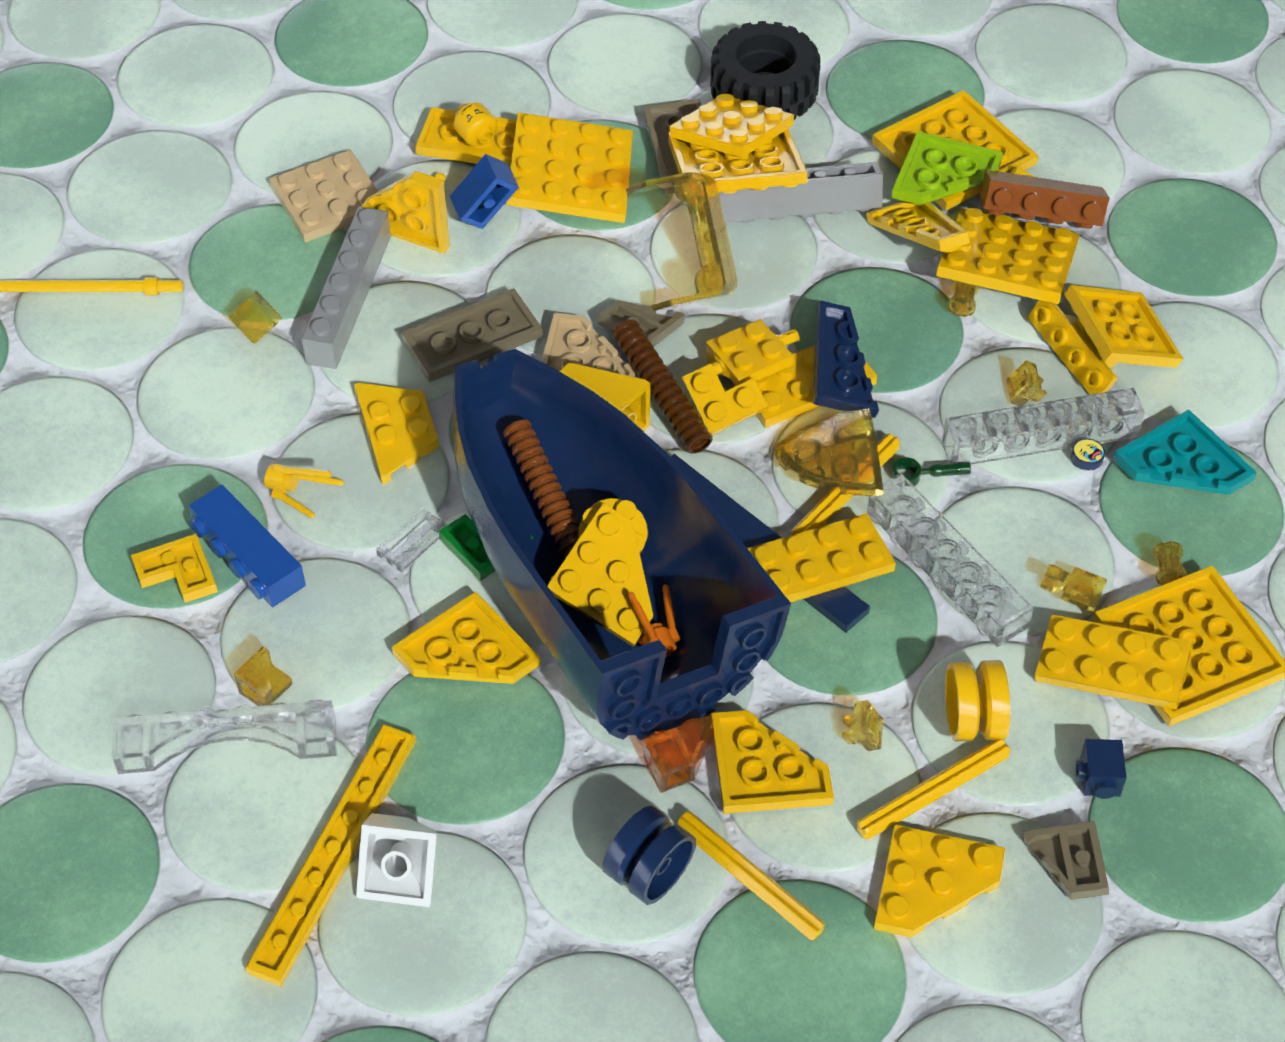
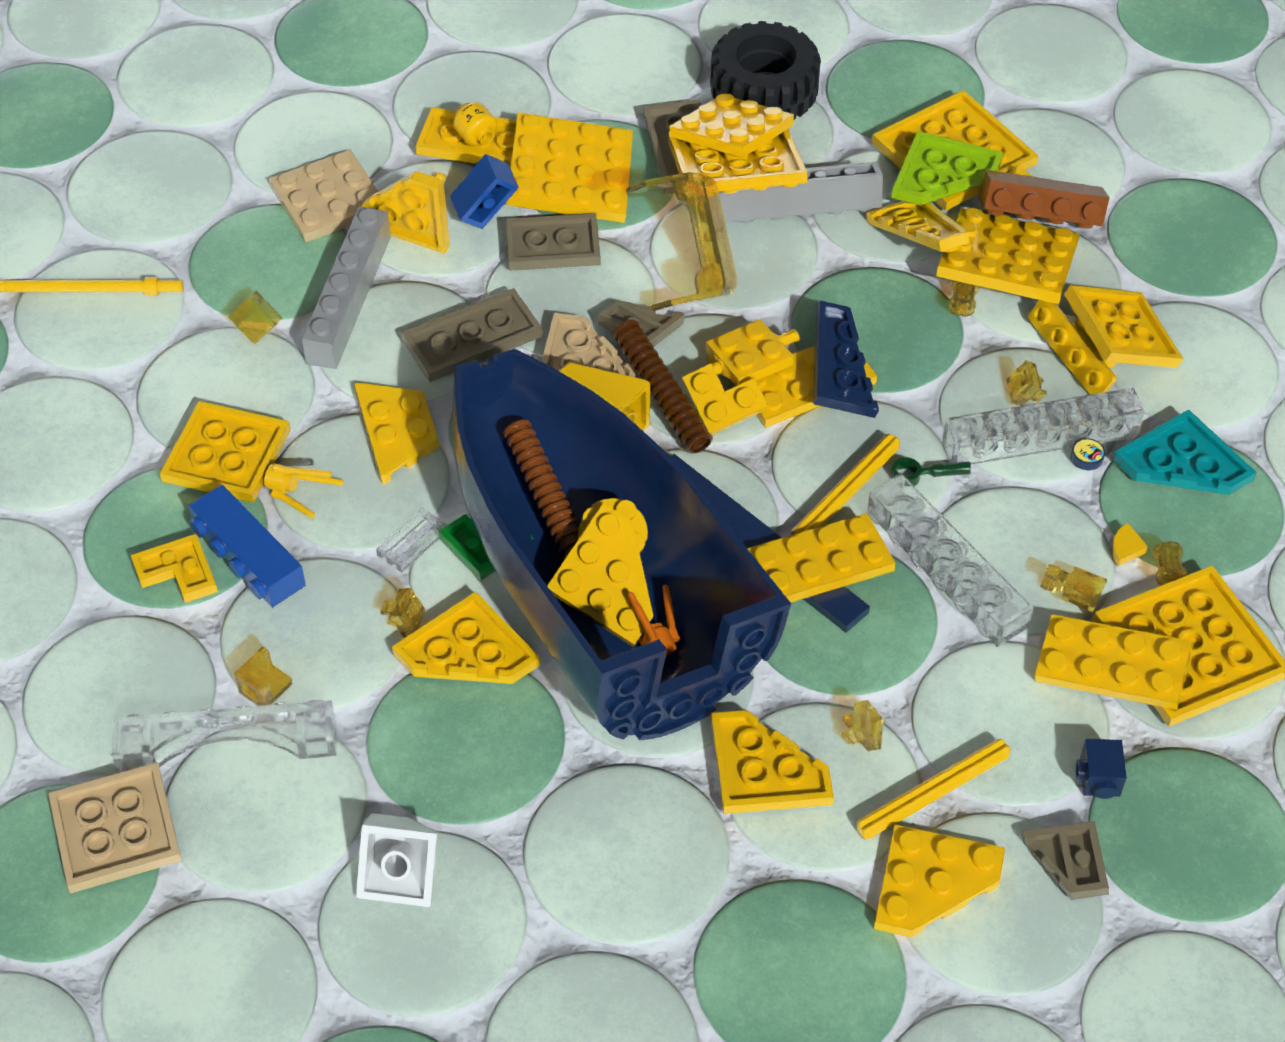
yellow tile [245,724,417,987] -> none
dark blue wheel [603,805,696,905] -> none
clear orange slope [643,715,713,793] -> none
yellow axle [677,811,825,940] -> none
clear yellow brick [774,408,883,496] -> none
yellow wheel [945,660,1010,742] -> none
none -> tan plate [48,762,182,894]
none -> yellow plate [160,401,291,503]
none -> clear yellow tile [380,588,425,637]
none -> dark tan plate [506,213,601,271]
none -> yellow tile [1112,523,1148,566]

